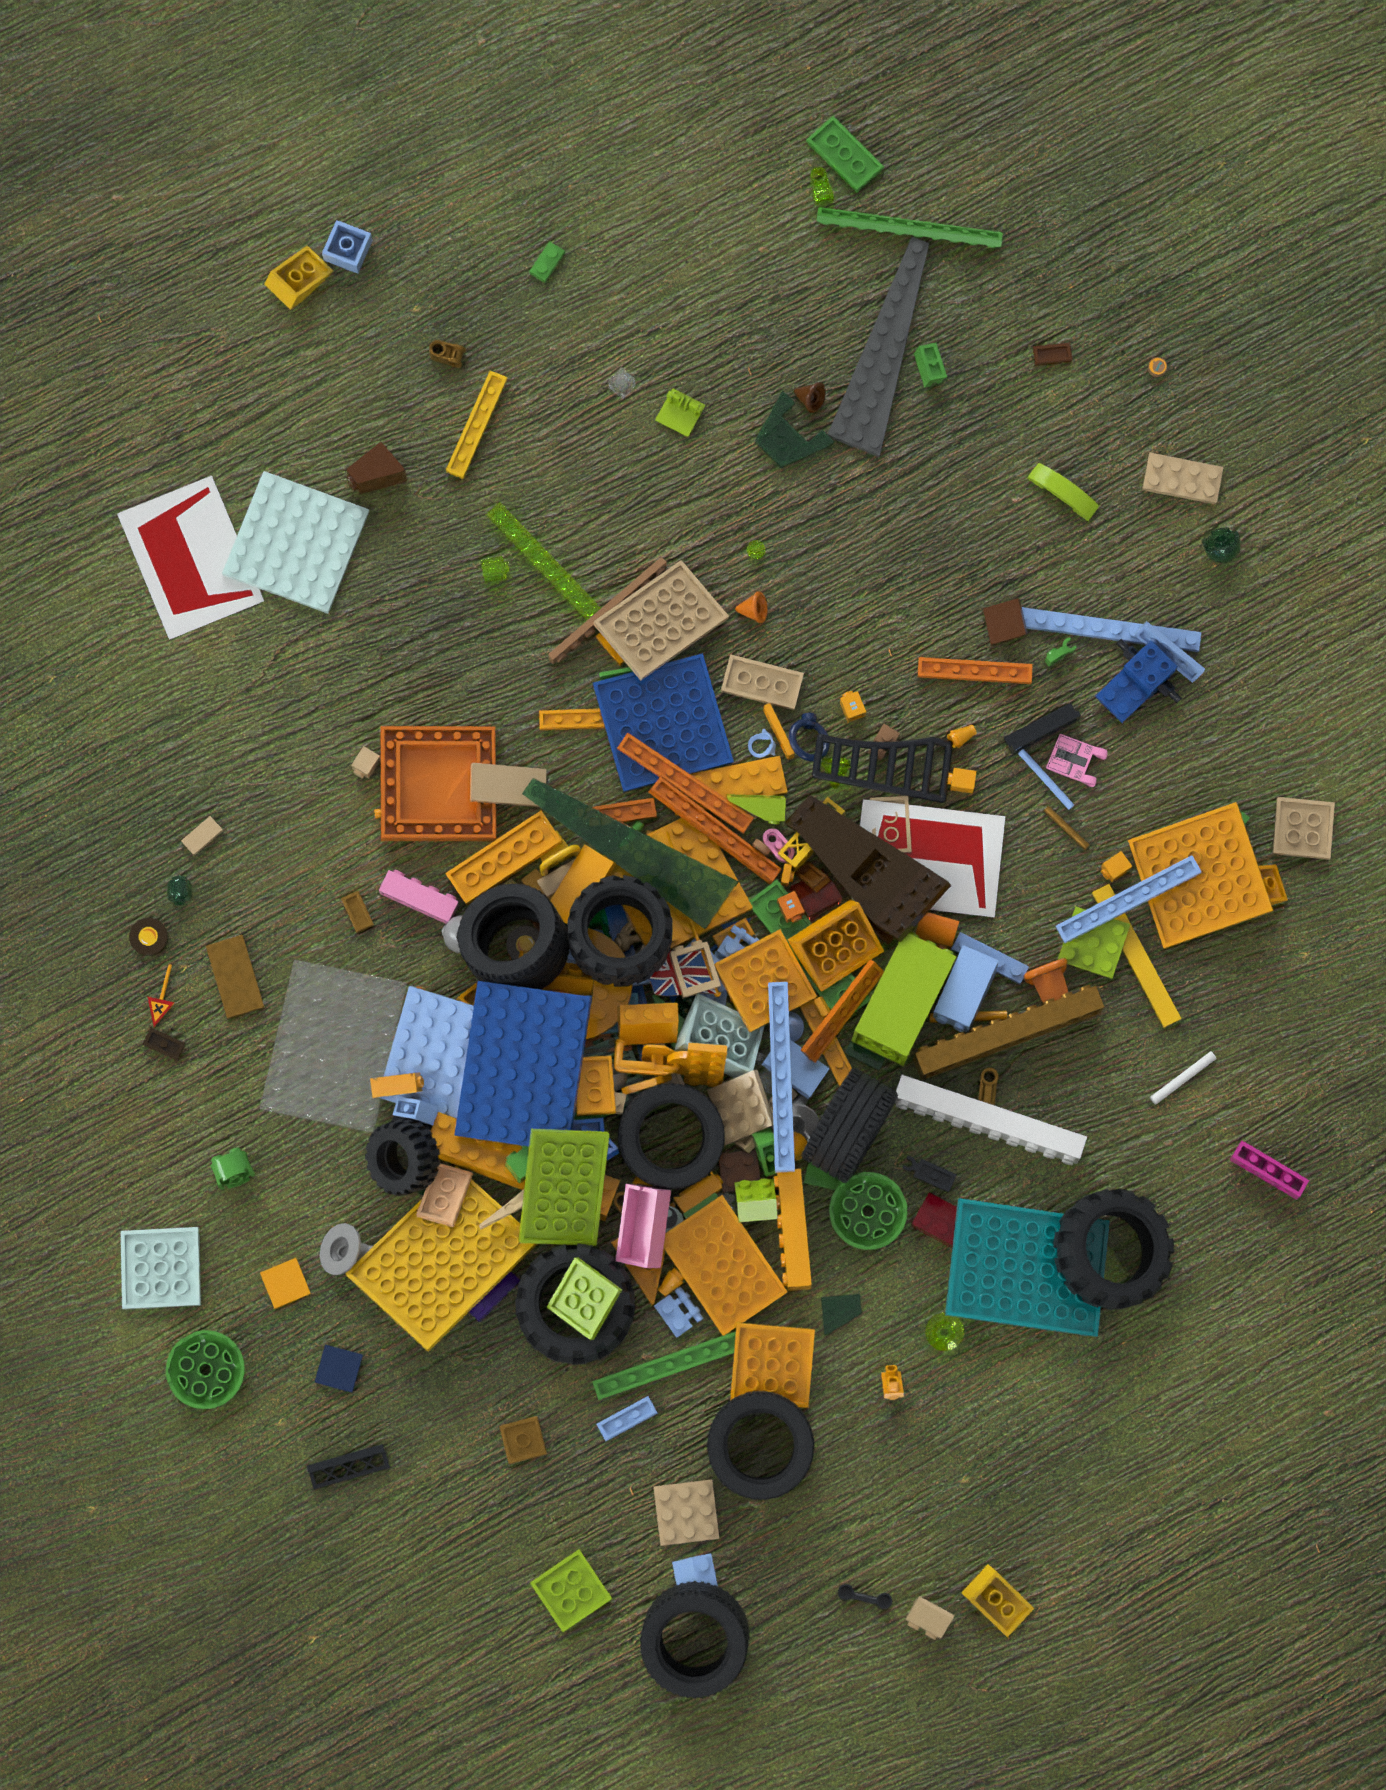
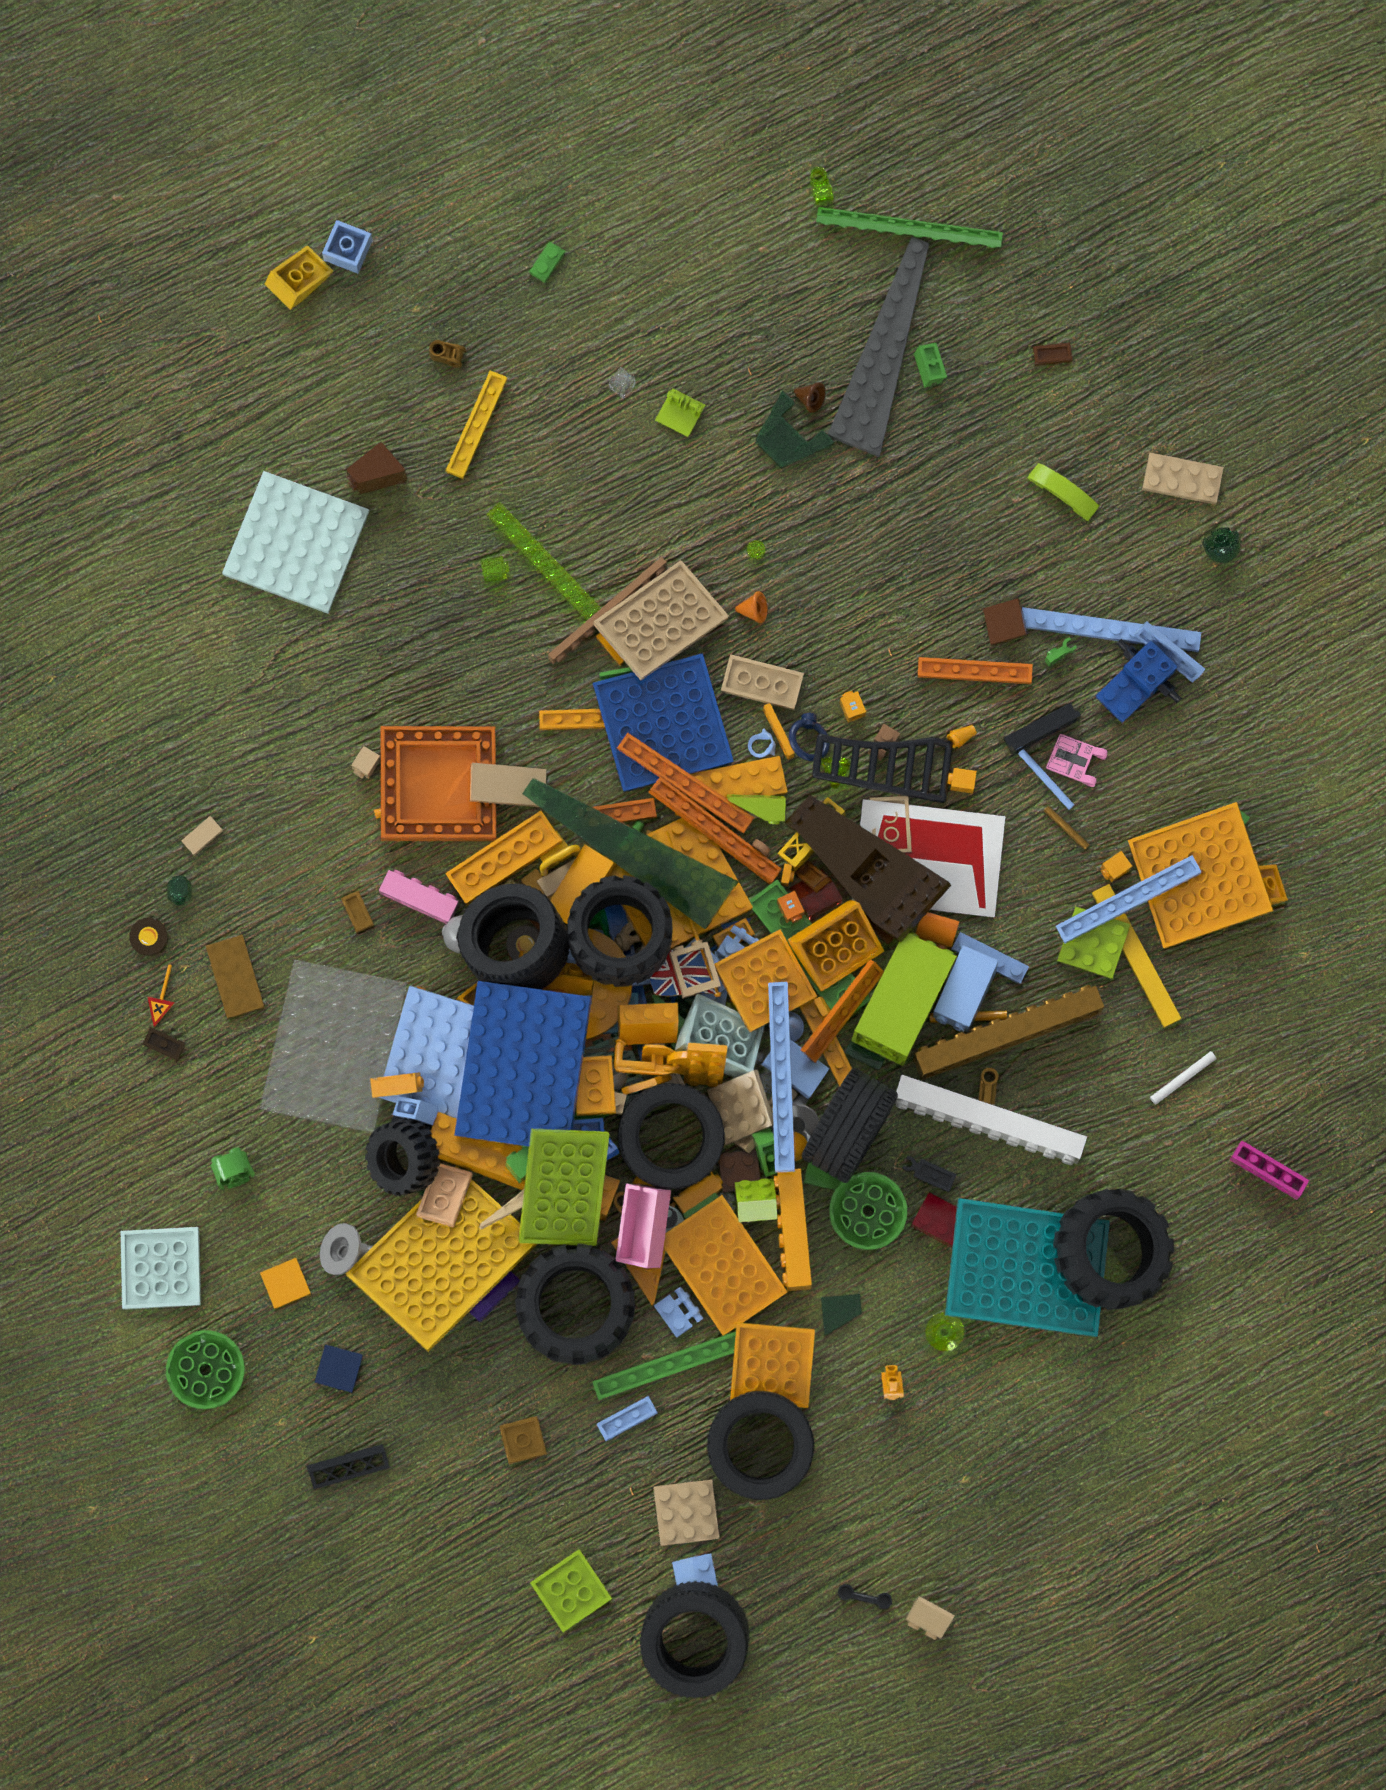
sticker [117,476,264,640] -> none
lime plate [547,1257,622,1340] -> none
light orange cone [658,1268,684,1297] -> none
bright pink plate [763,829,795,863] -> none
bright green tile [806,116,884,193] -> none
yellow slope [961,1564,1034,1637] -> none
orange piece [1023,958,1068,1004] -> none
medium nougat tile [1148,357,1167,377] -> none
tan plate [1272,797,1335,860] -> none

